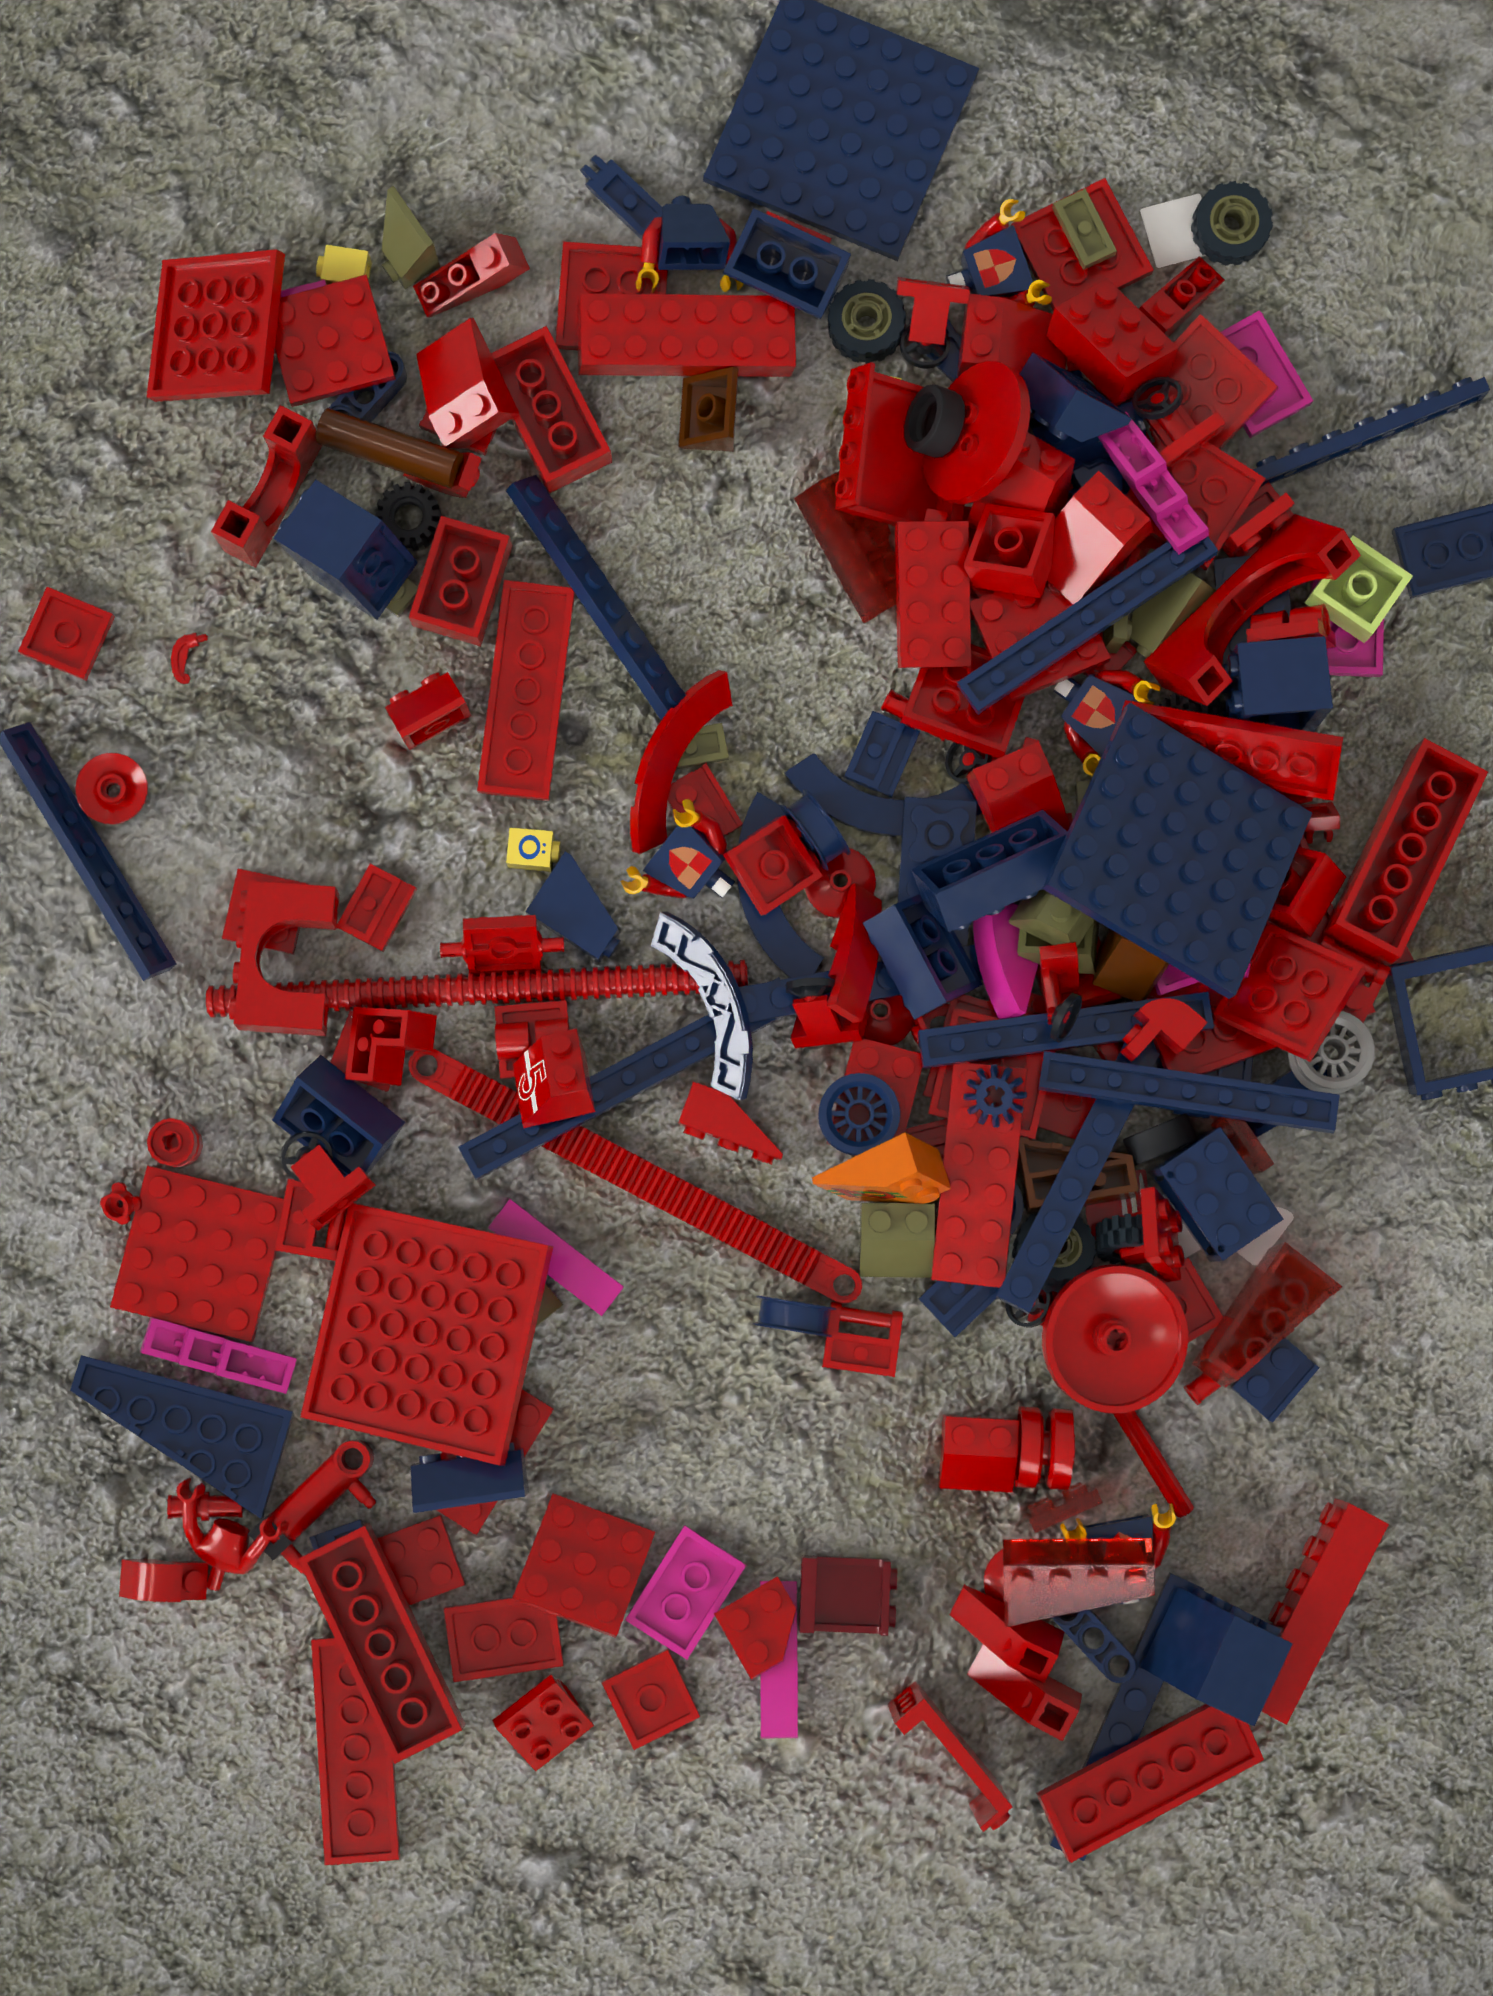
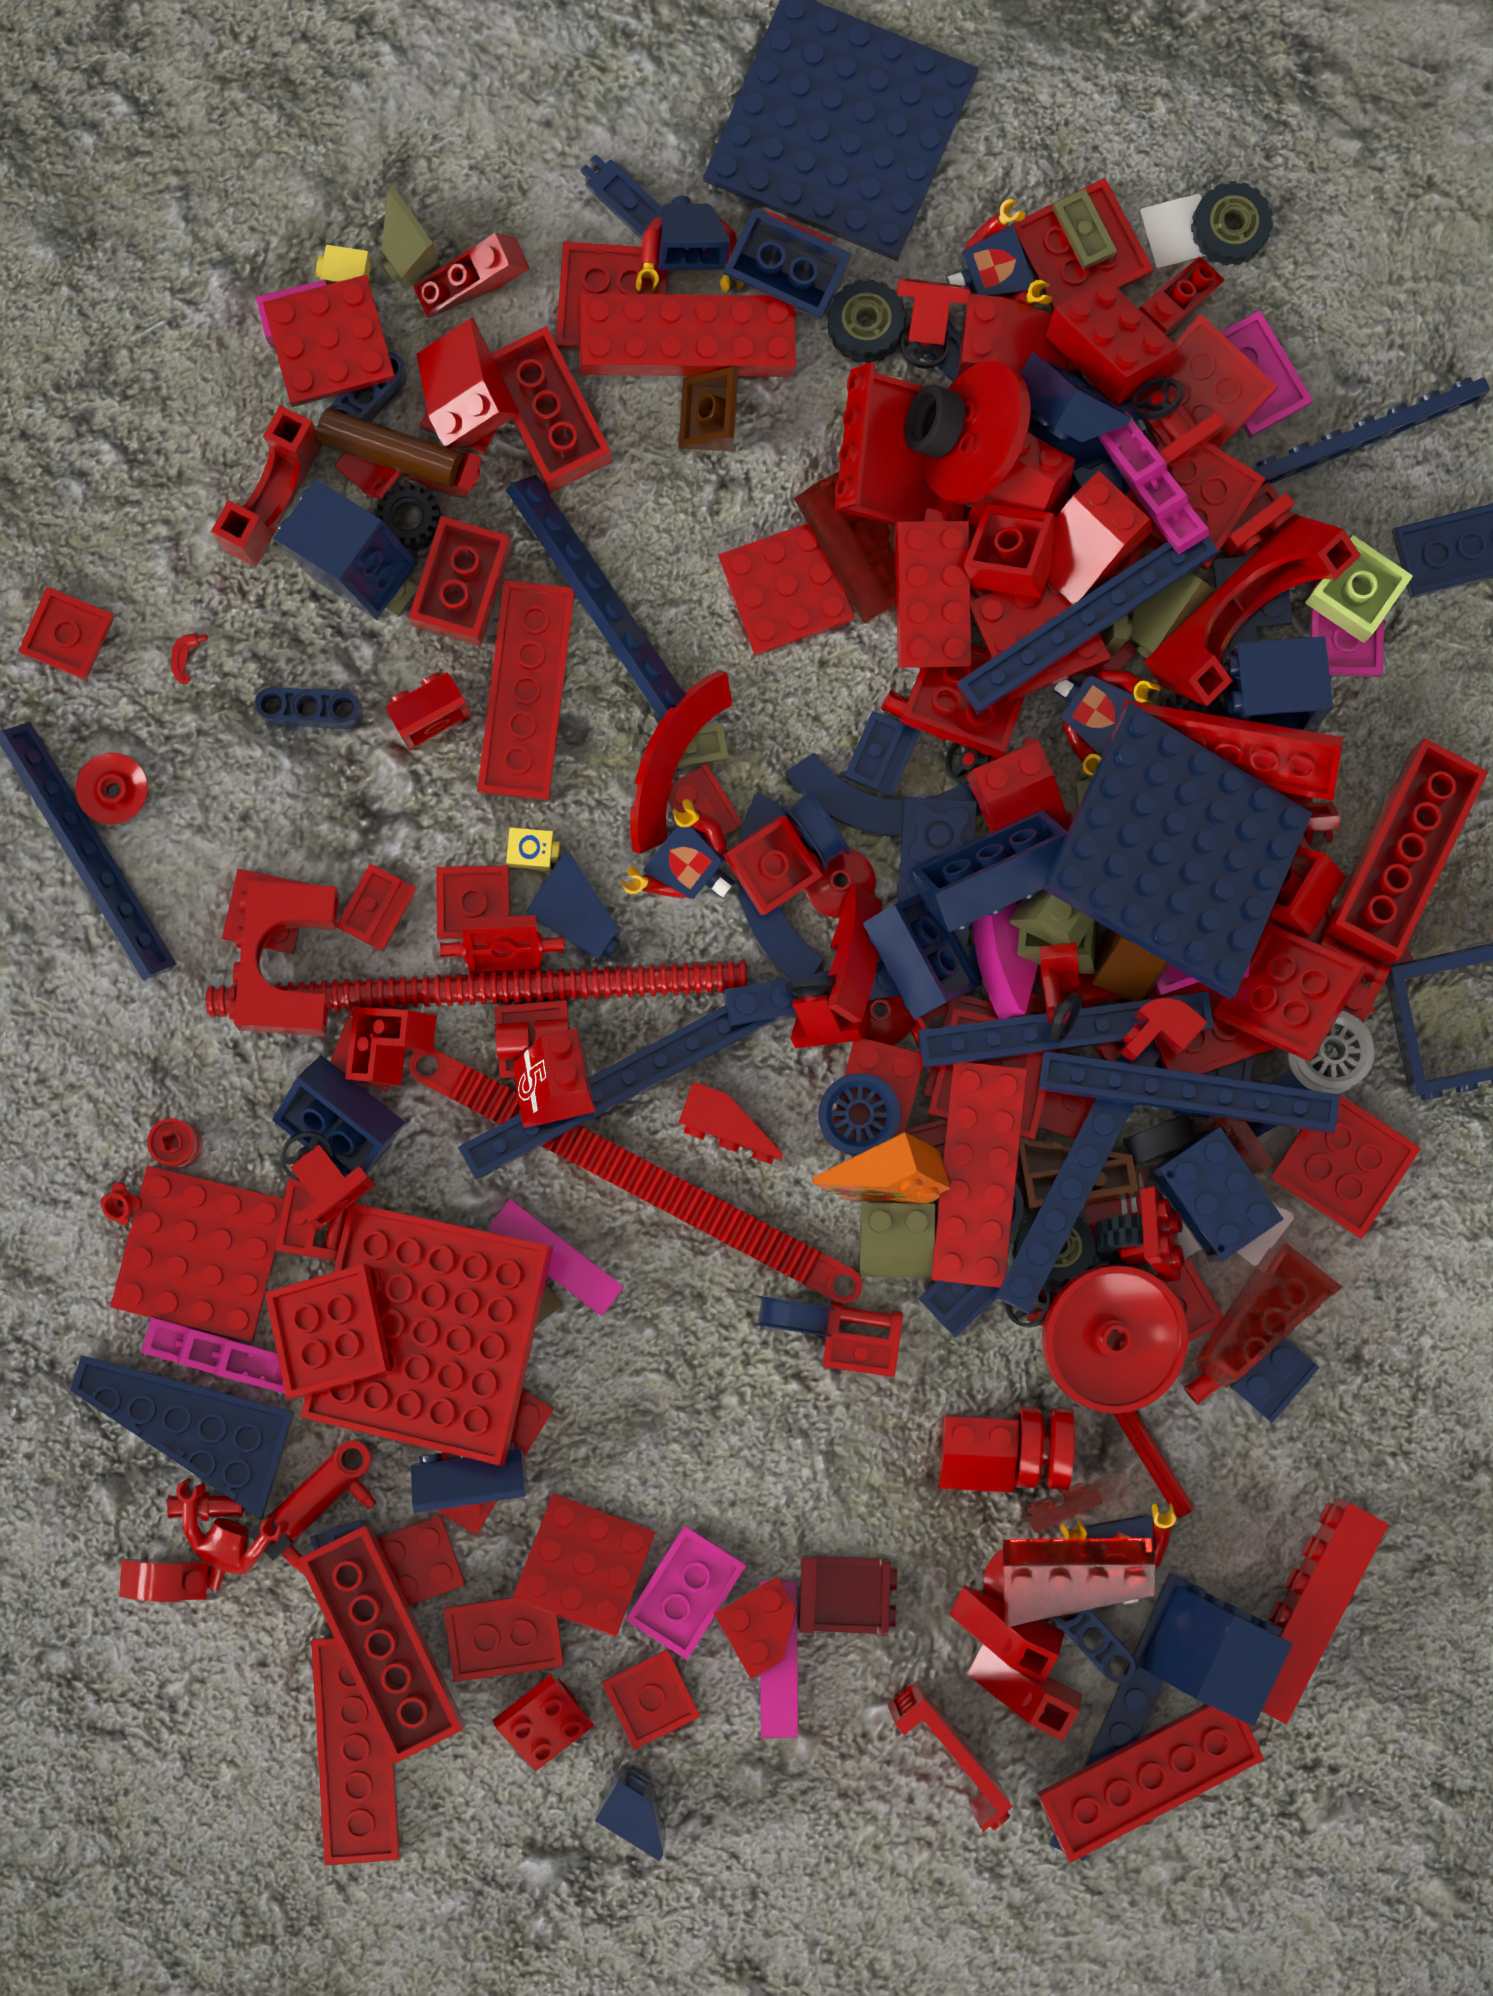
red plate [146,249,285,402] -> none
tile [651,911,753,1100] -> none
dark blue gear [964,1064,1027,1128] -> none
red plate [1246,604,1336,648] -> none
none -> dark blue beam [254,687,363,729]
none -> red plate [265,1264,392,1400]
none -> red bracket [334,453,401,500]
none -> red plate [436,865,510,940]
none -> dark blue slope [595,1765,666,1861]
none -> red plate [718,519,855,656]
none -> red plate [1269,1094,1421,1239]

